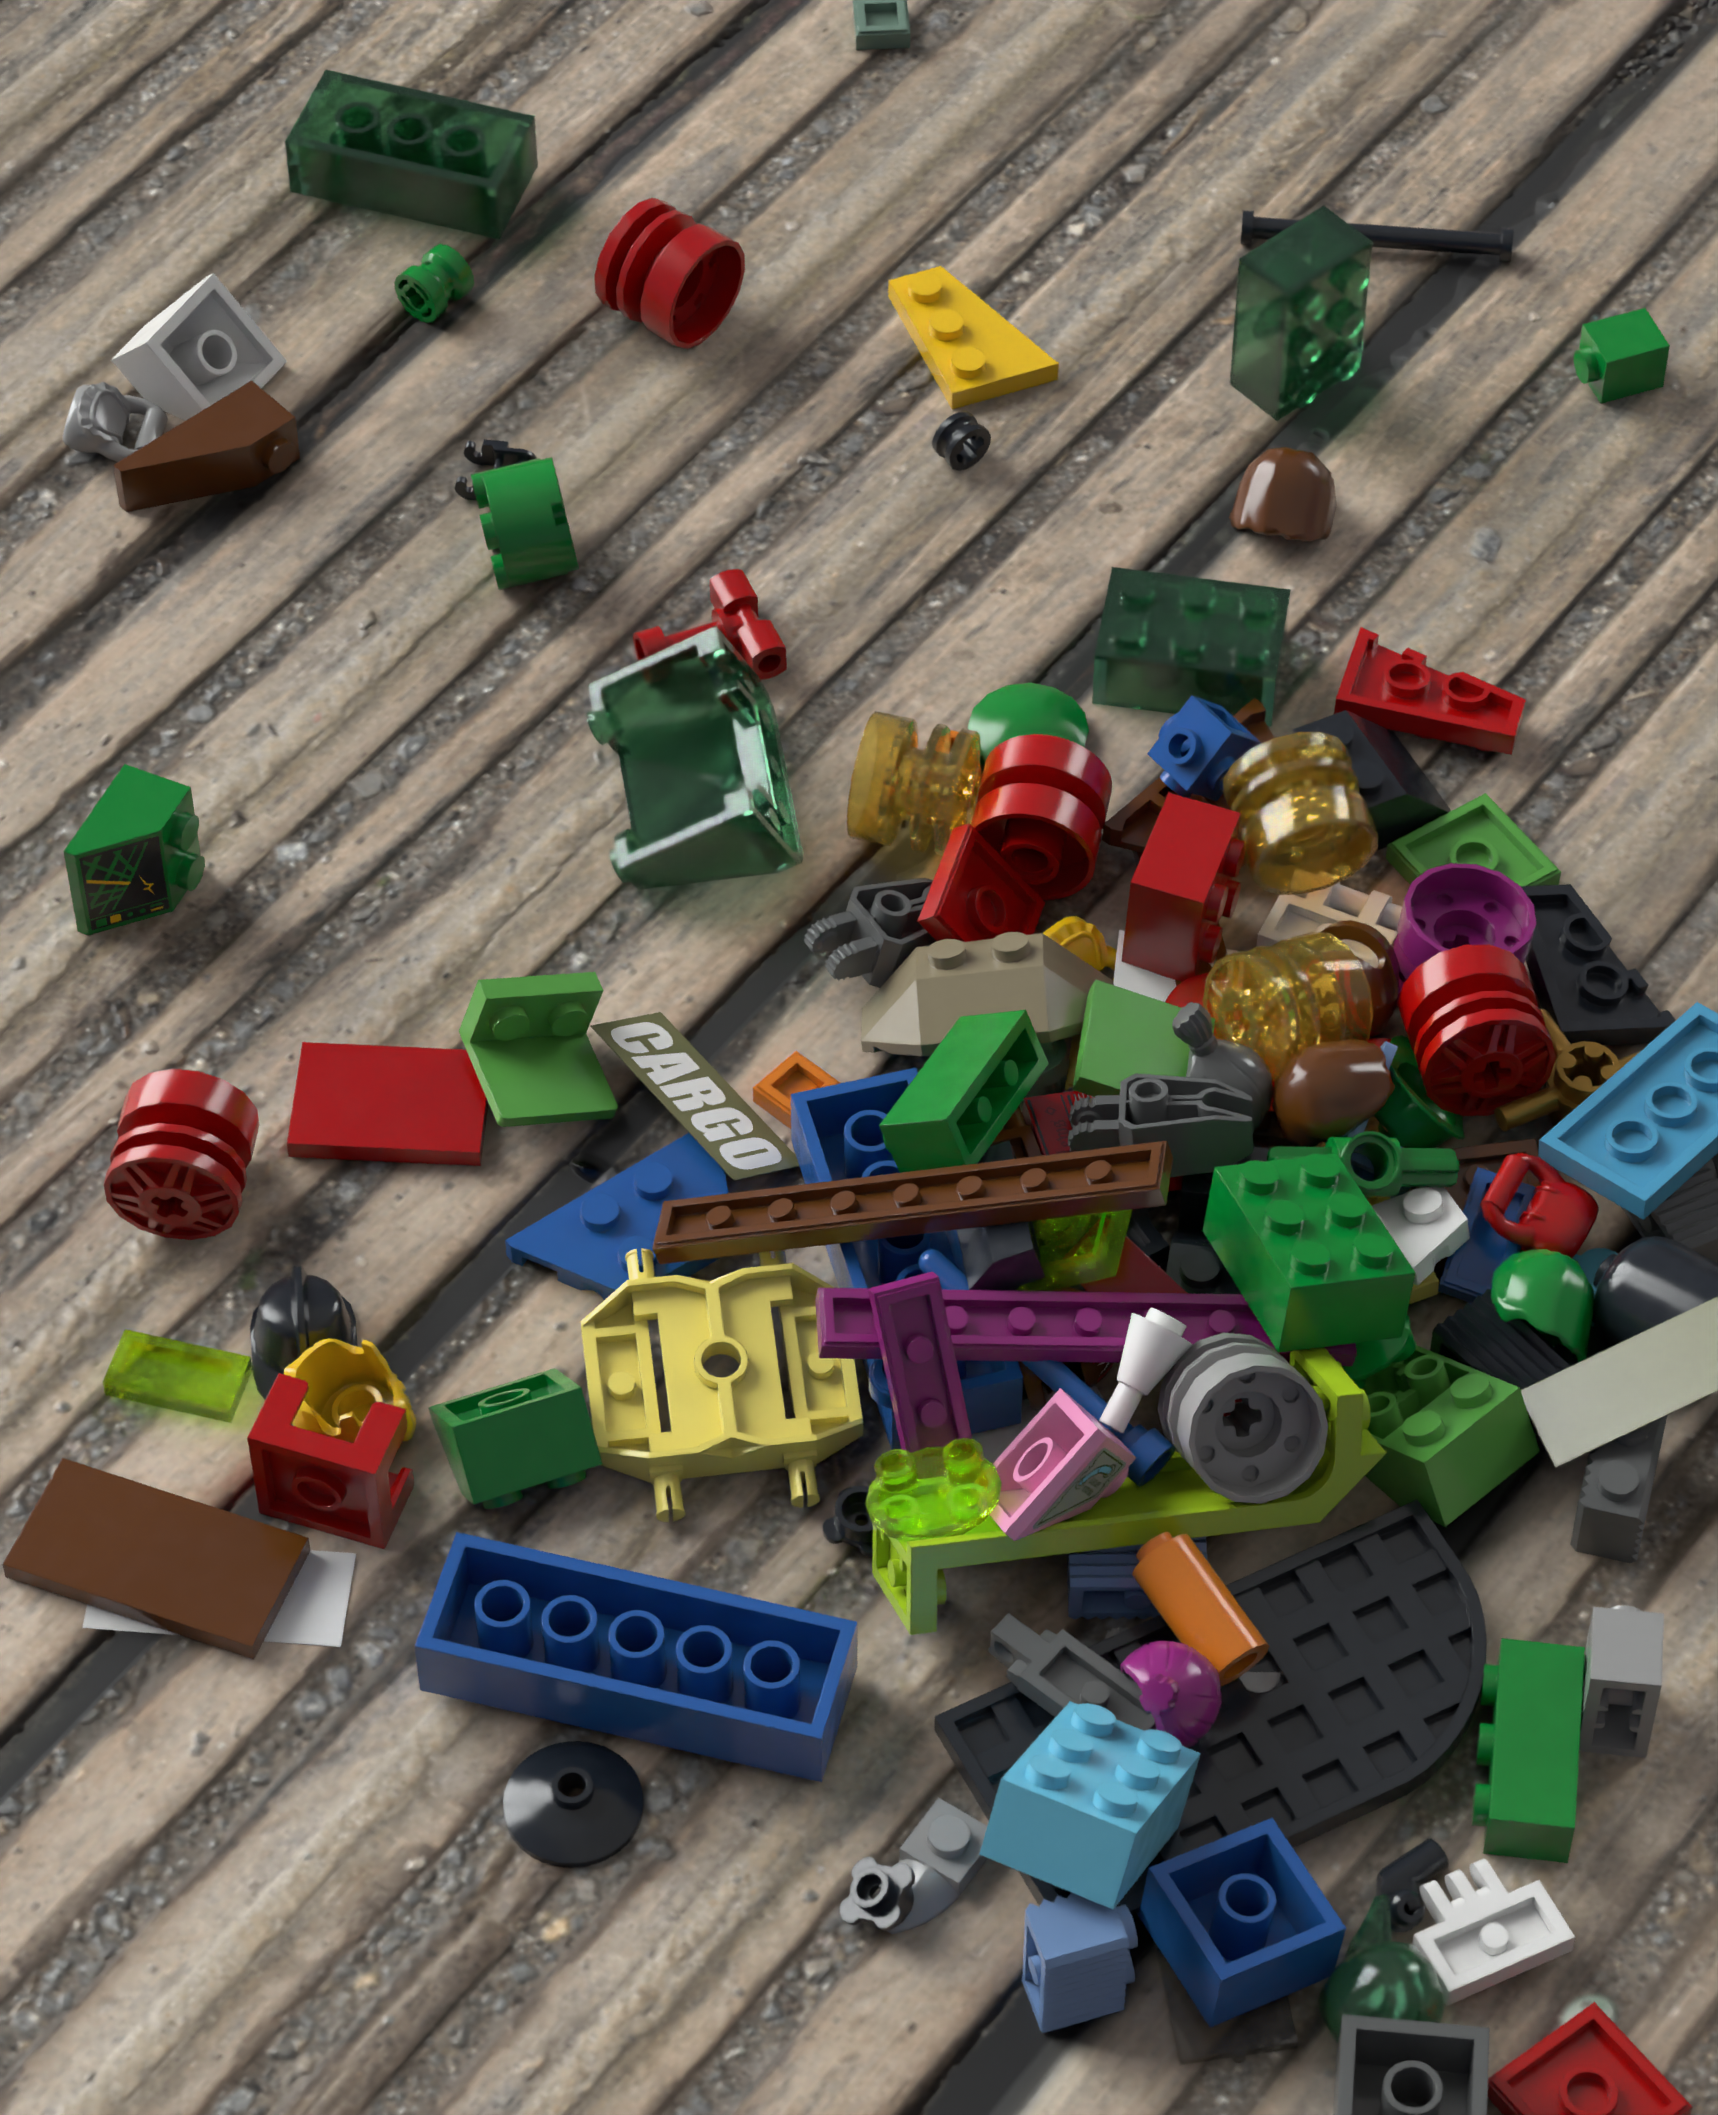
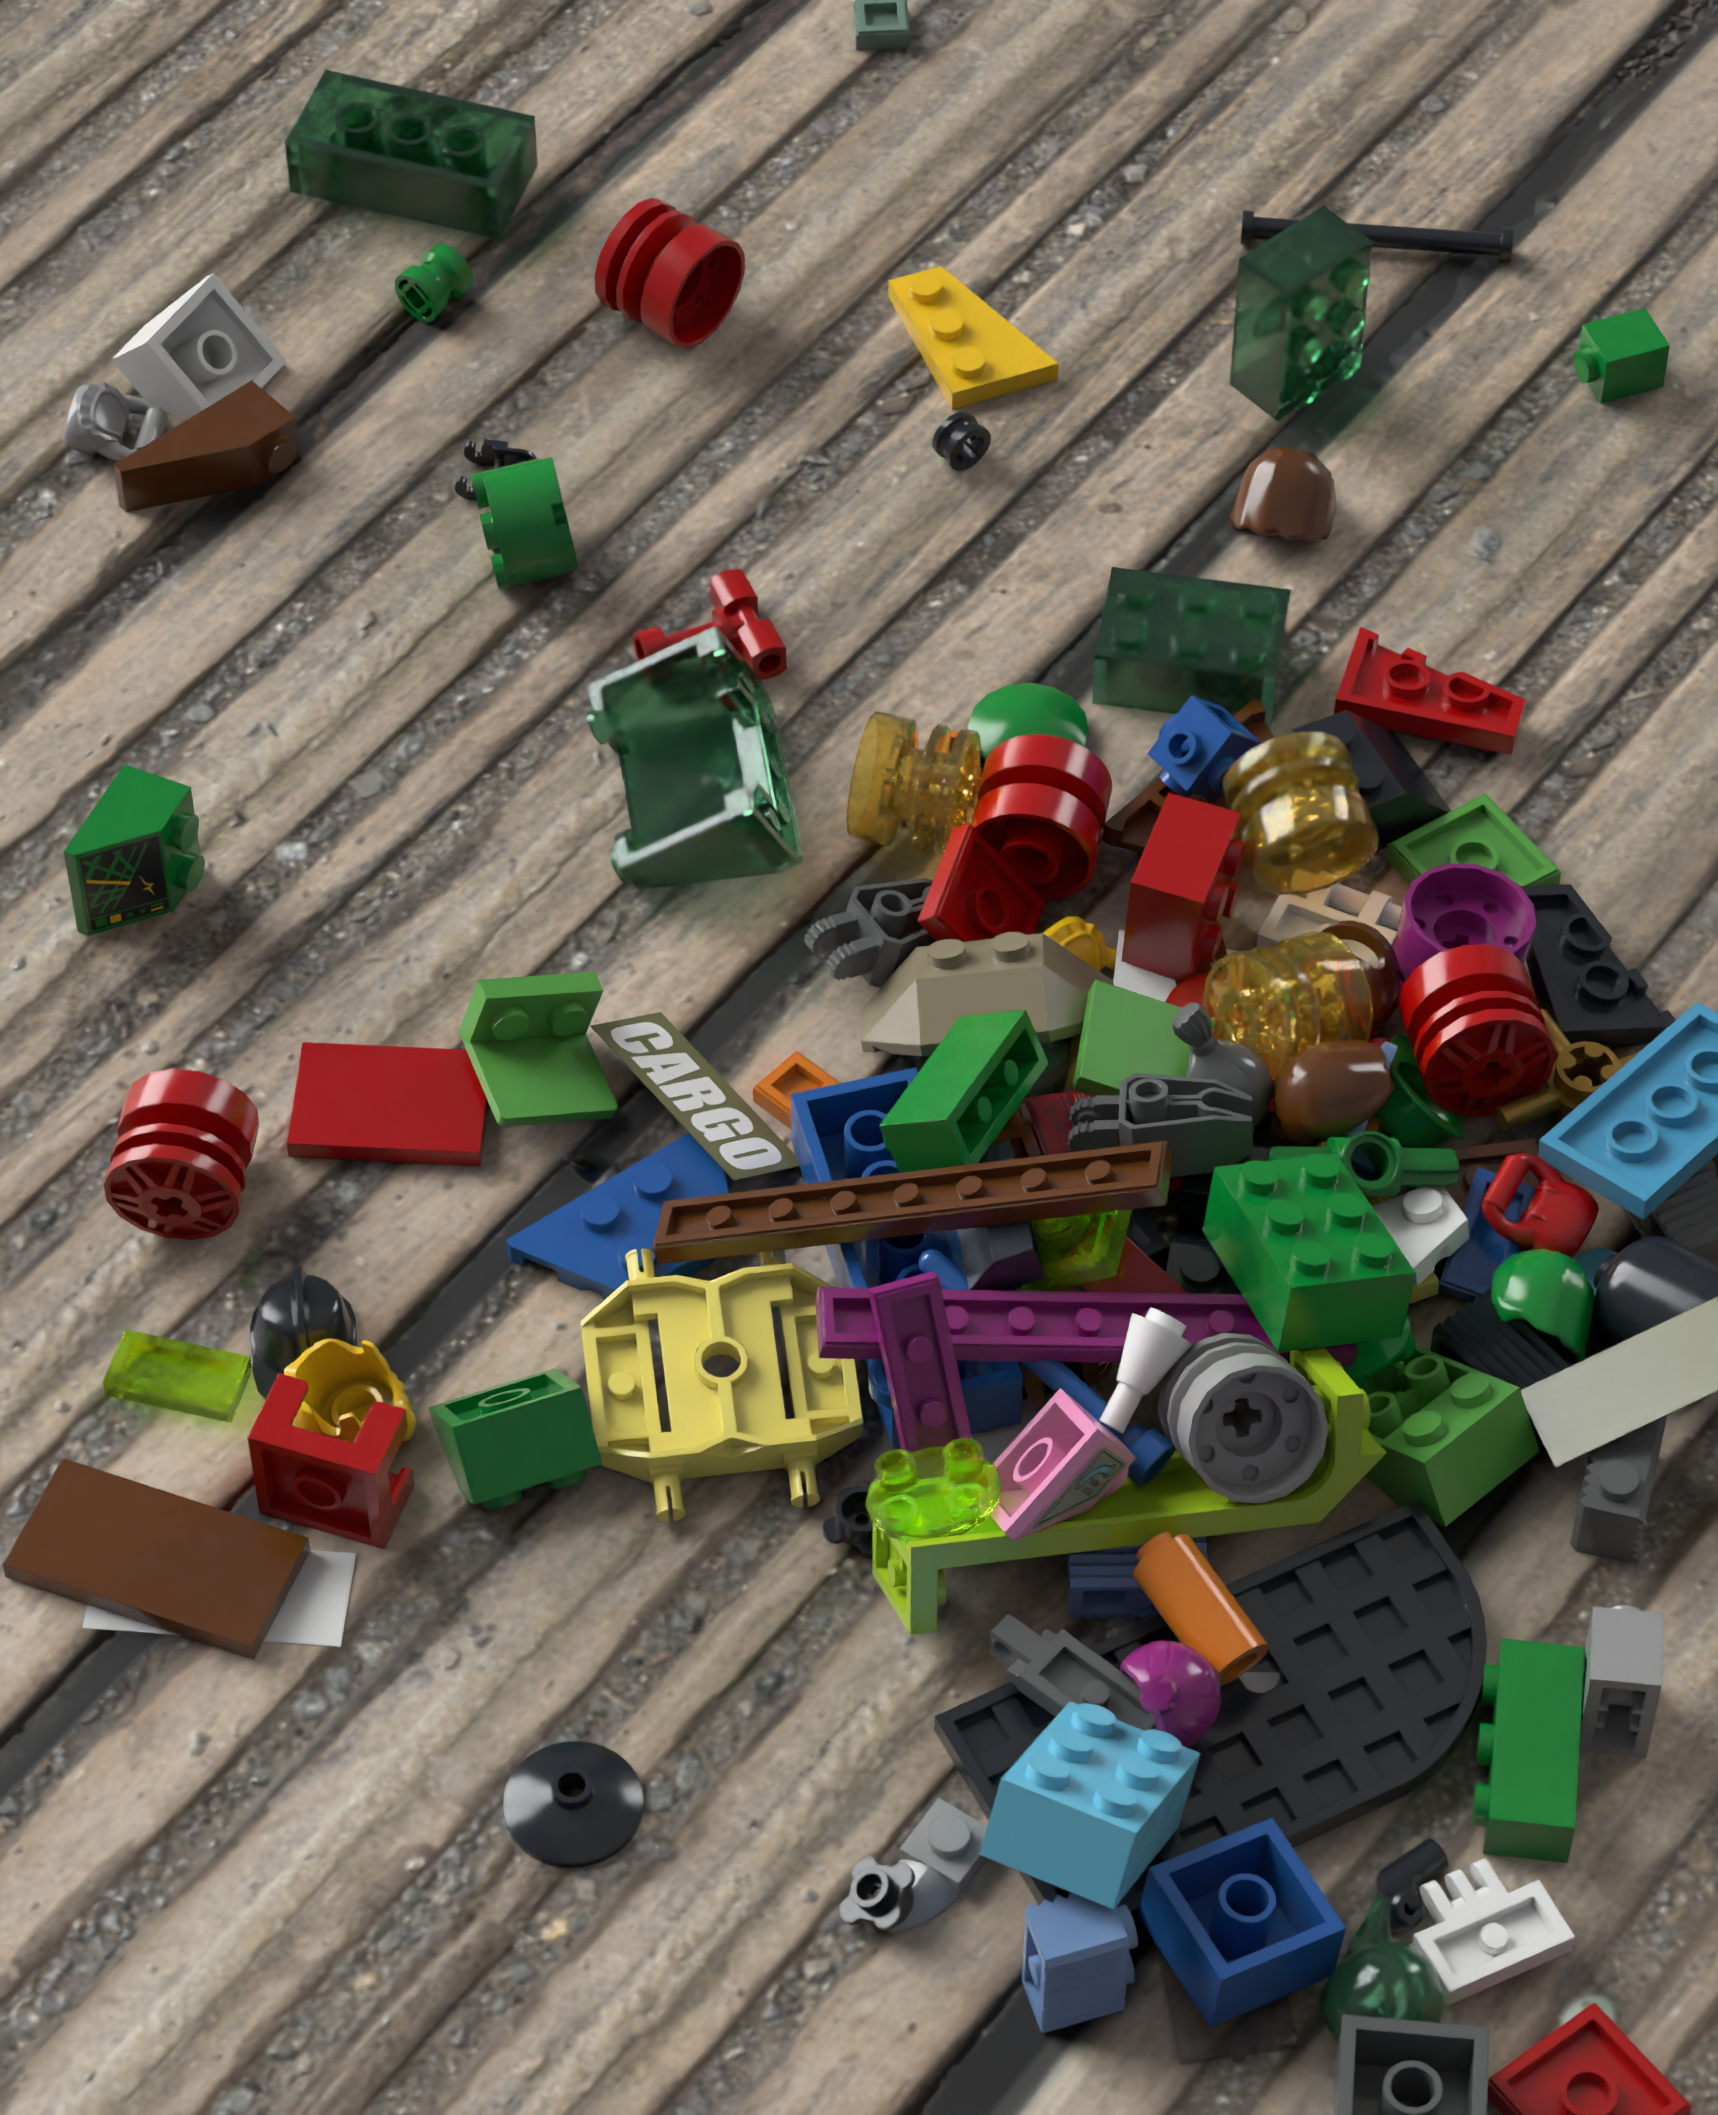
blue brick [415,1532,858,1782] -> none

